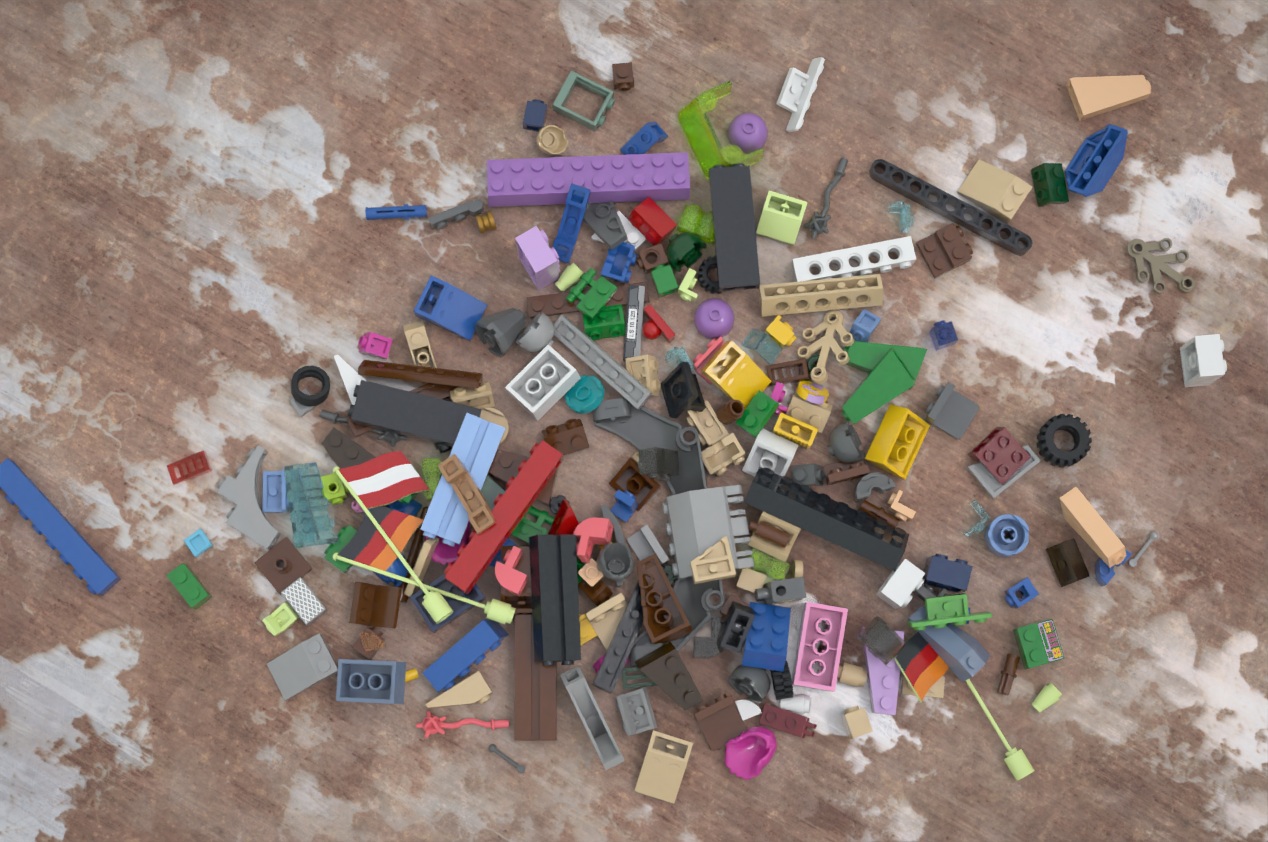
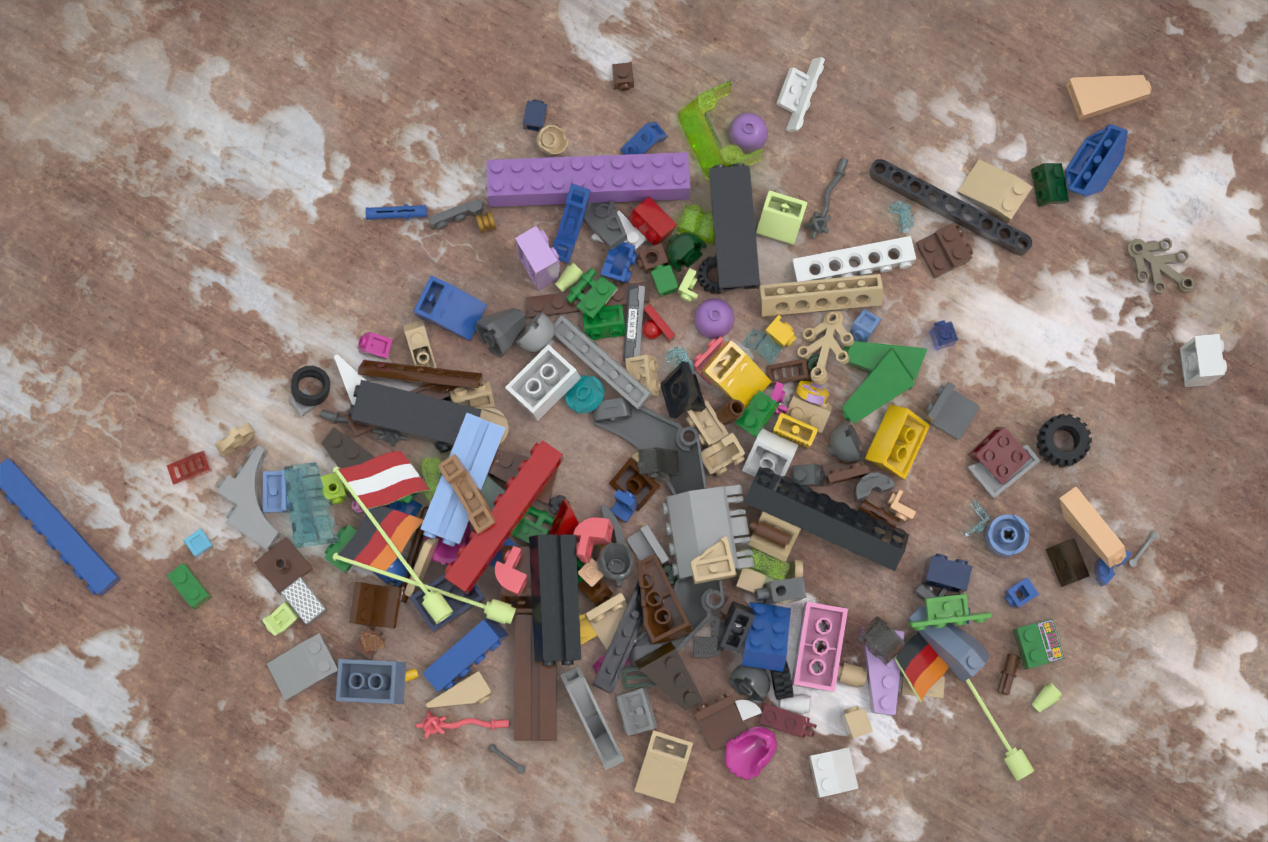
reddish brown bracket [542,419,589,456] -> none
sand green window [553,71,615,132] -> none
white brick [875,559,925,609] -> none
none -> tan plate [215,423,255,456]
none -> white slope [808,747,859,797]

